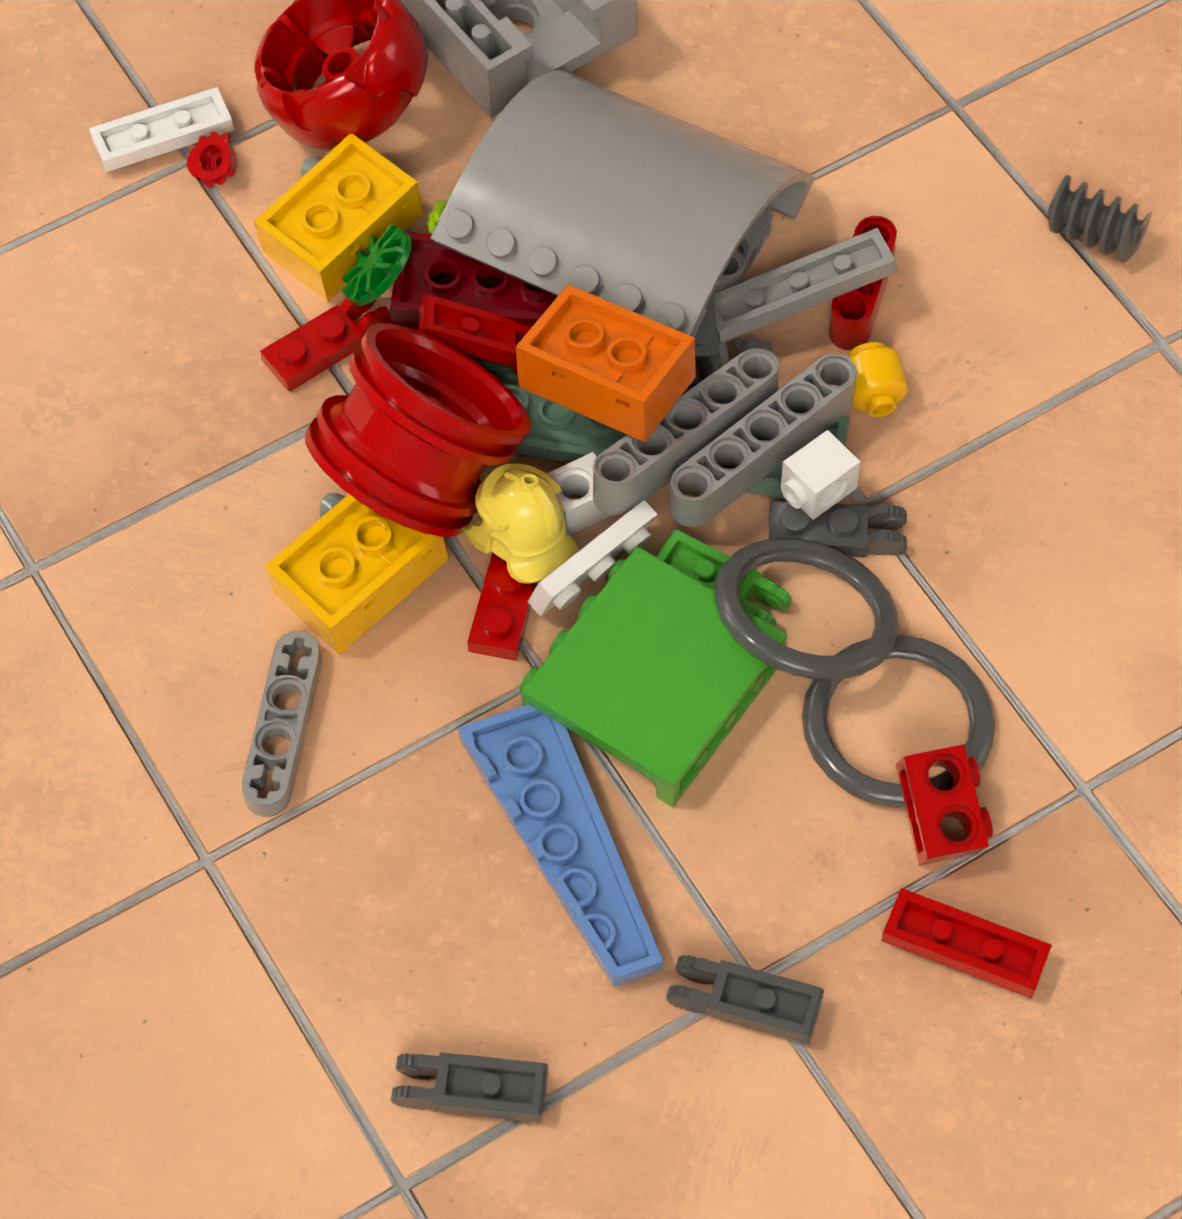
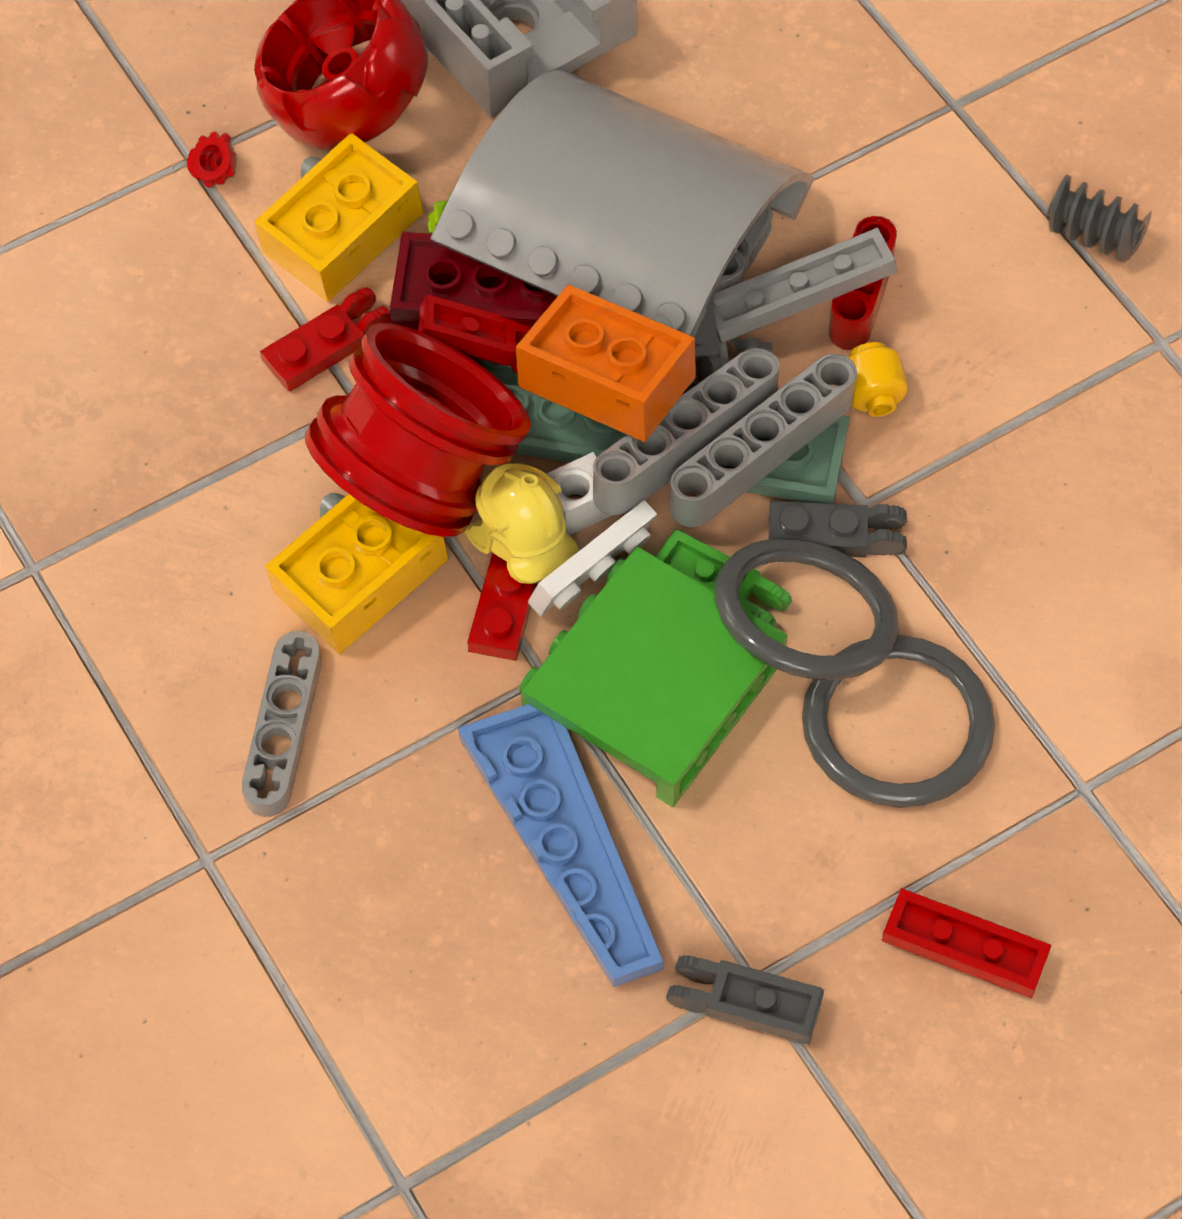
white plate [89,87,234,173] -> none
green wheel [342,224,412,306] -> none
dark grey hinge [391,1052,548,1123] -> none
white brick [781,430,861,520] -> none
red brick [895,744,993,865] -> none

